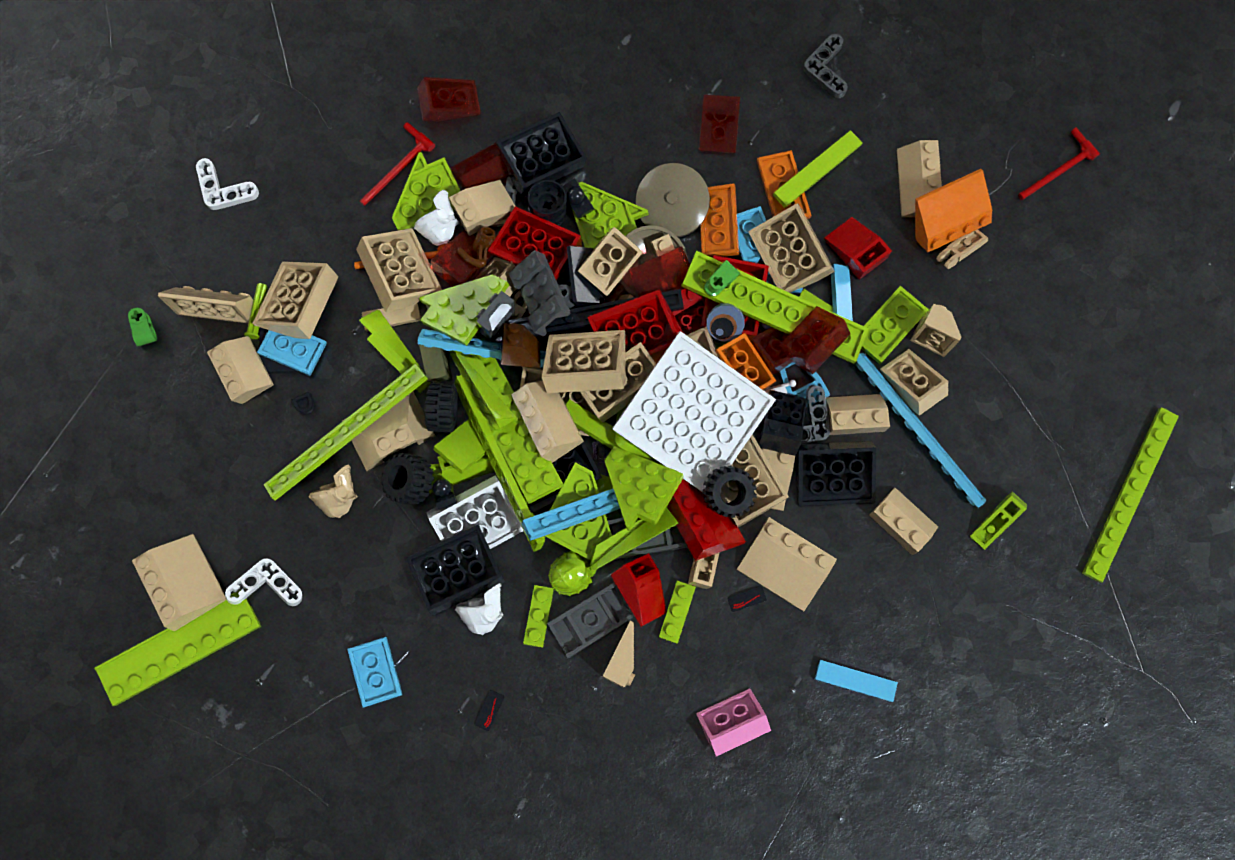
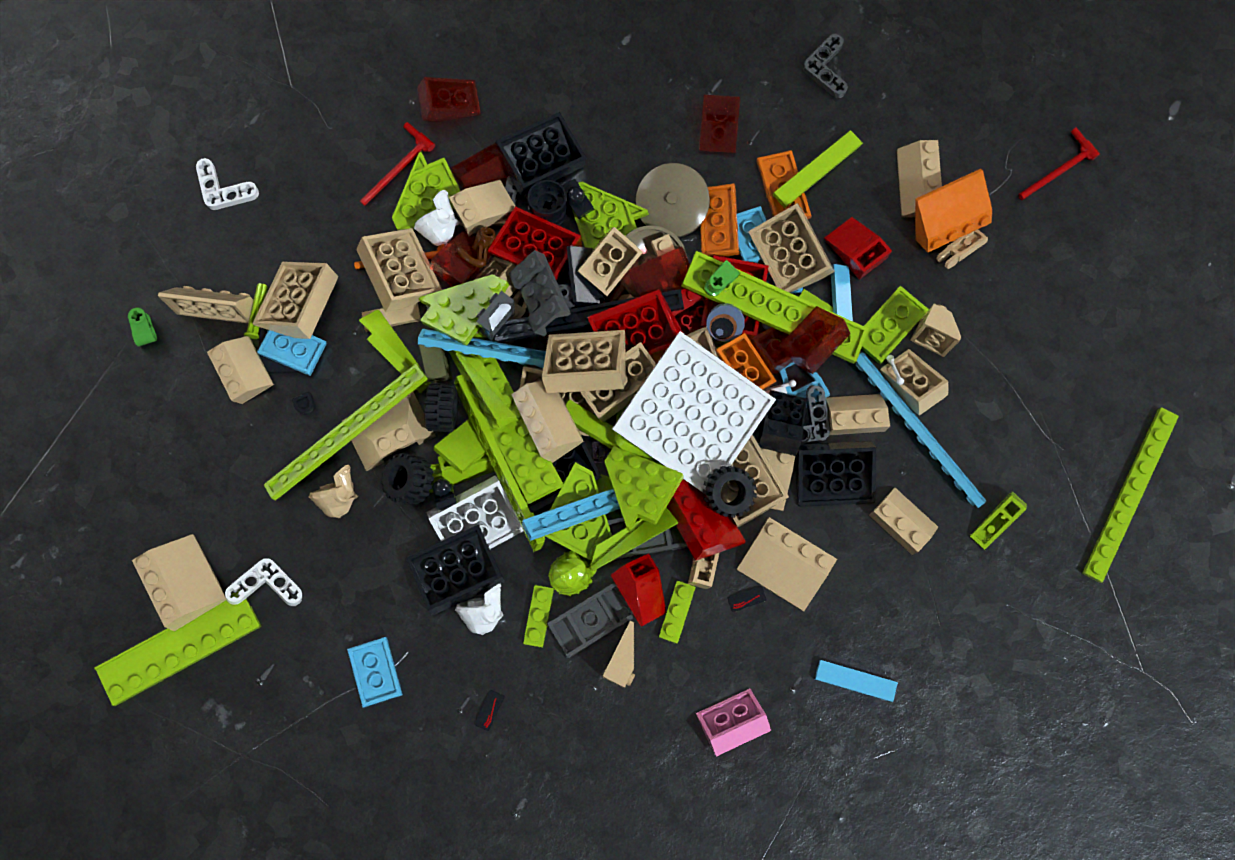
reddish brown slope [501,323,540,368] -> none
none -> white hinge [886,355,904,385]

